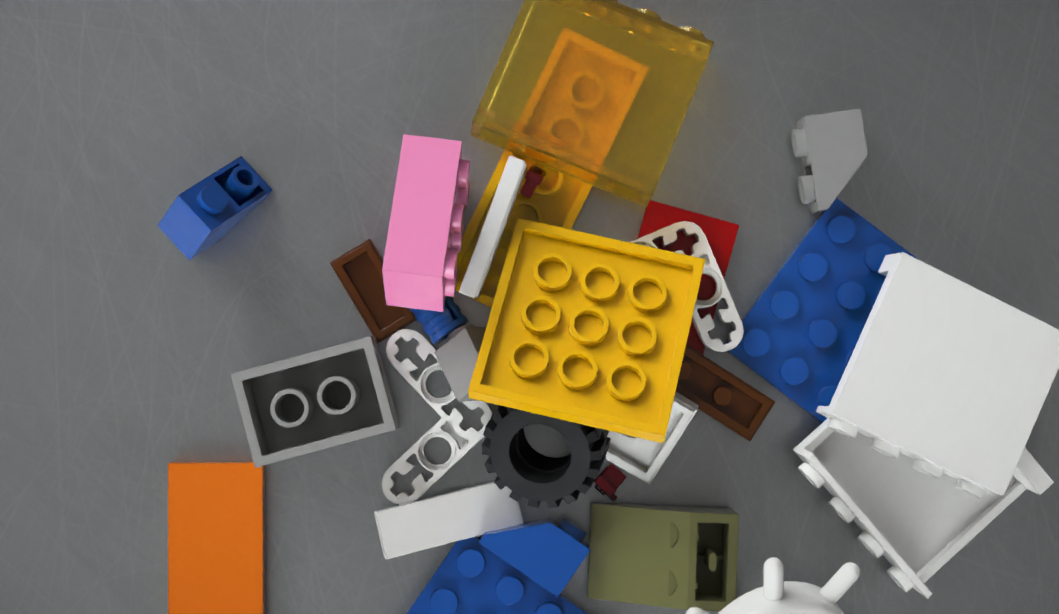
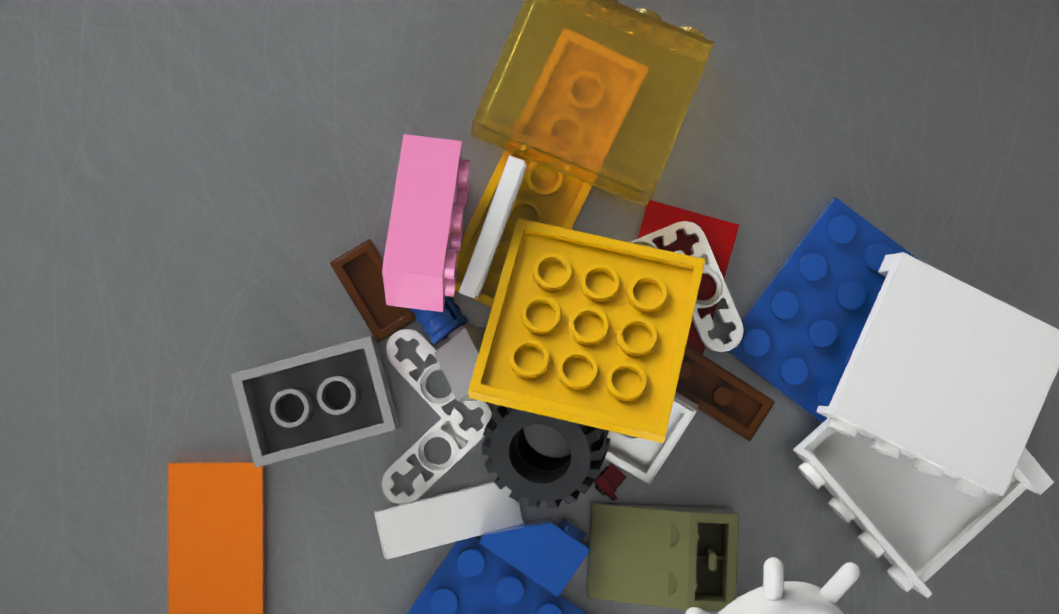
blue slope [158,156,272,261] -> none
dark red piece [520,165,547,199] -> none
light grey slope [791,108,868,214] -> none

